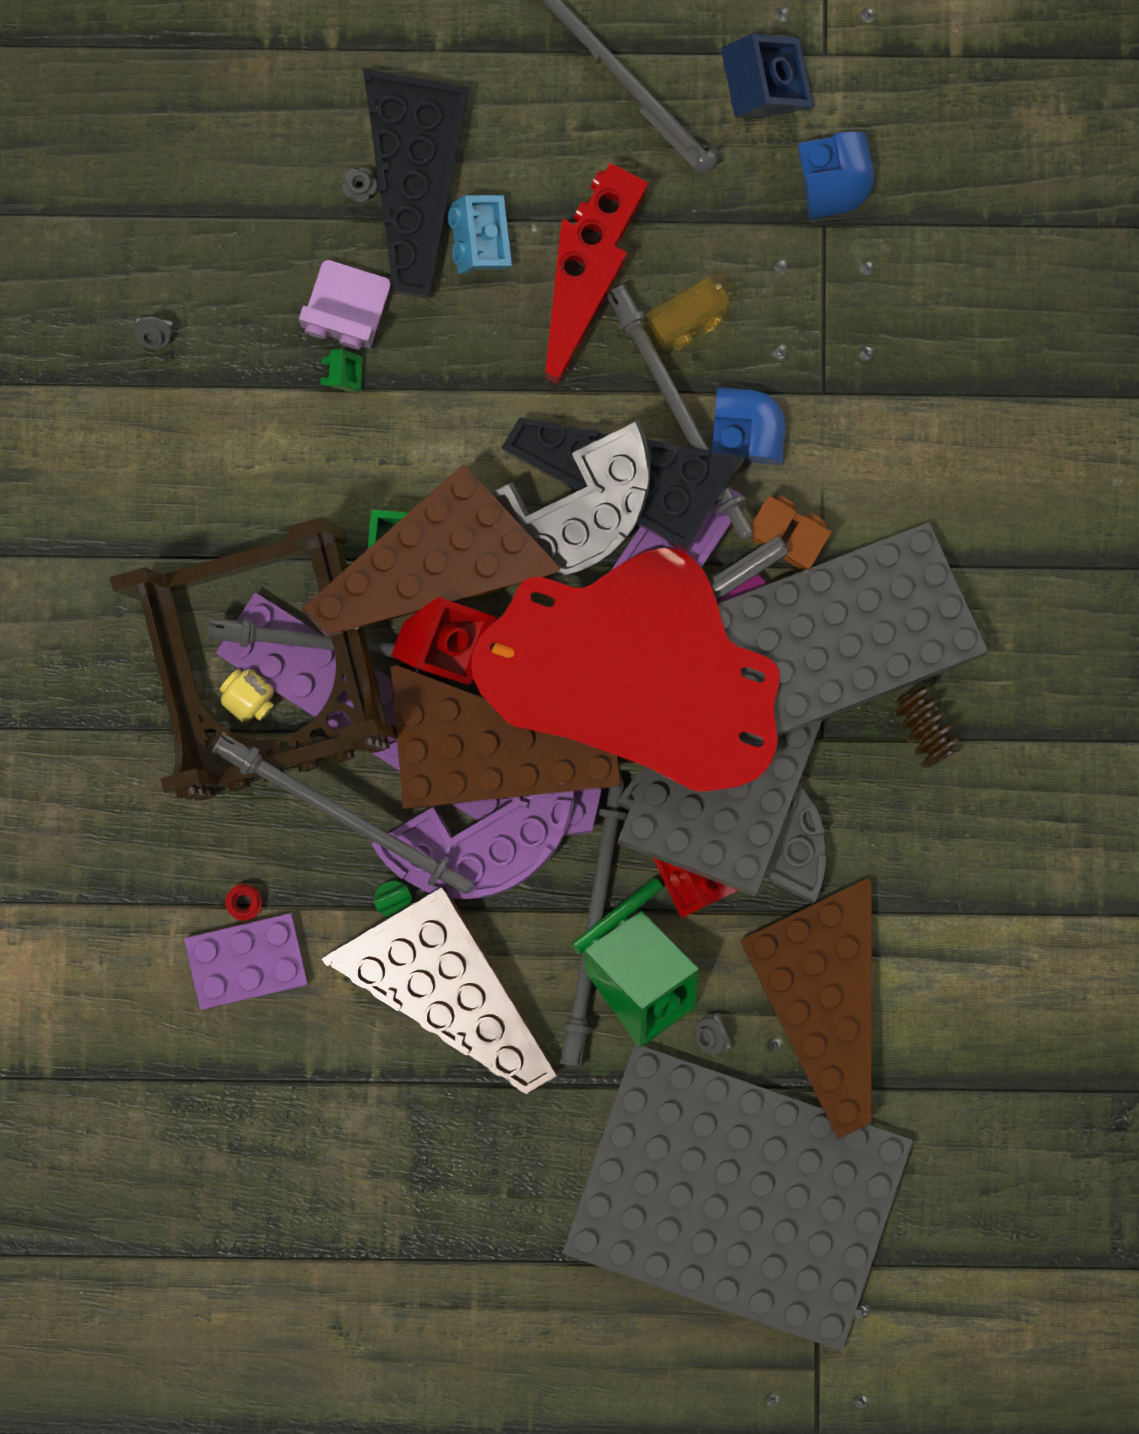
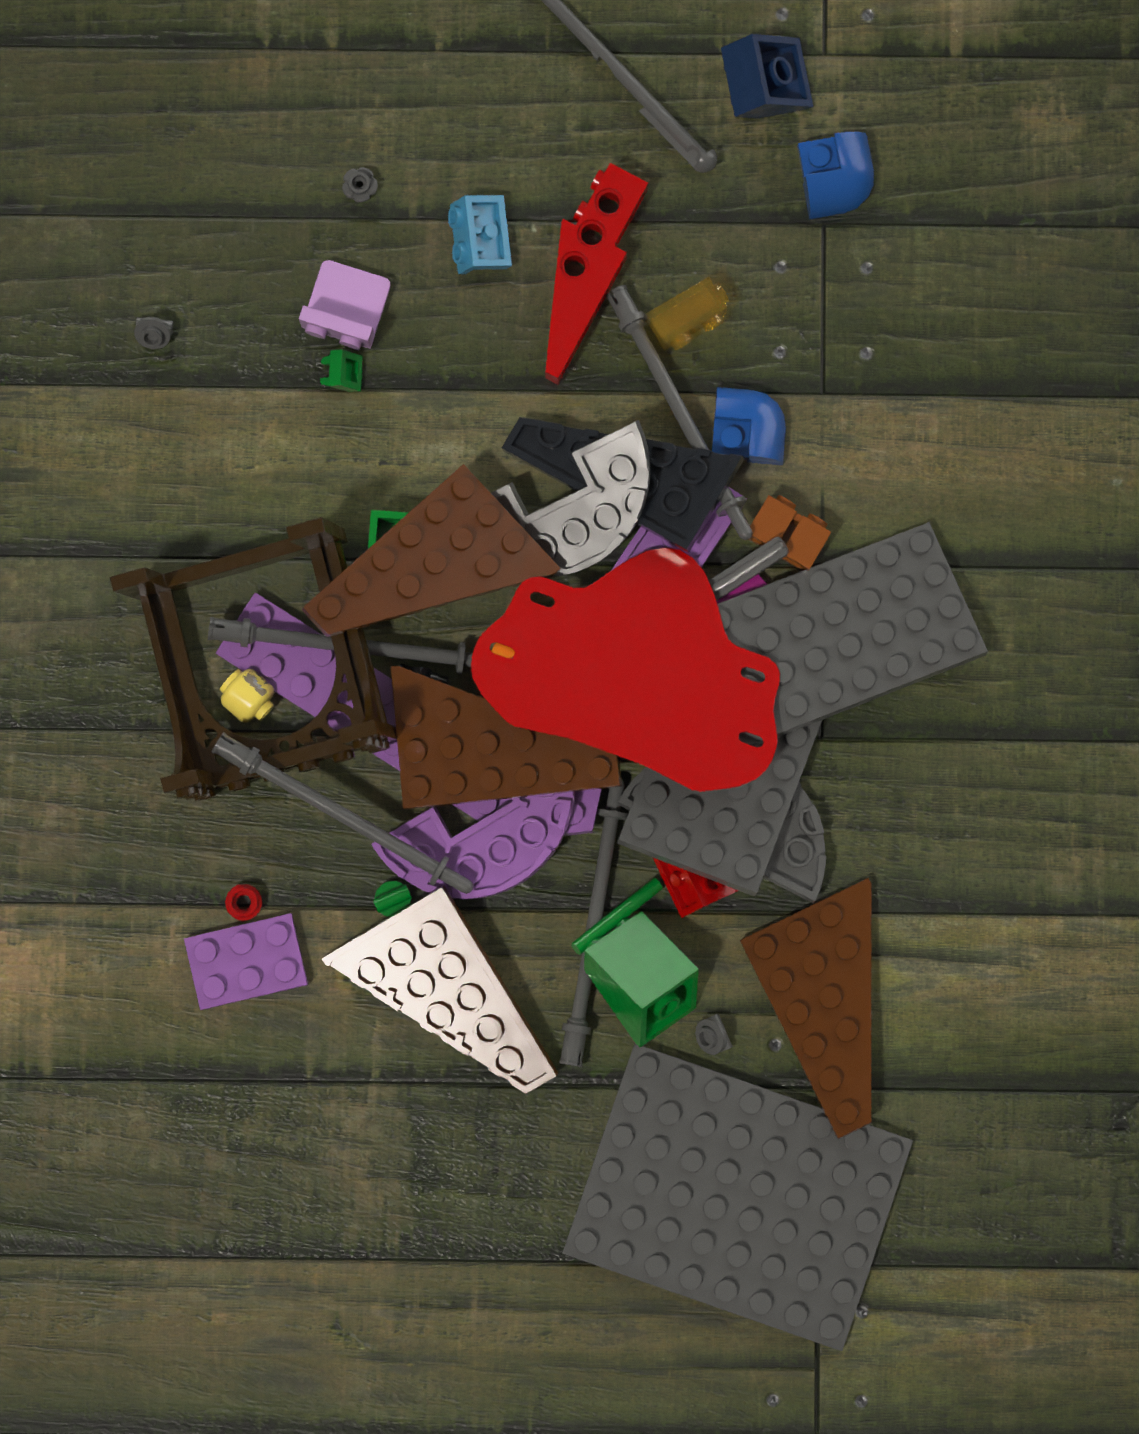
black wing [363,68,469,299] -> none
red slope [391,597,497,686] -> none
dark brown piece [893,685,962,768] -> none

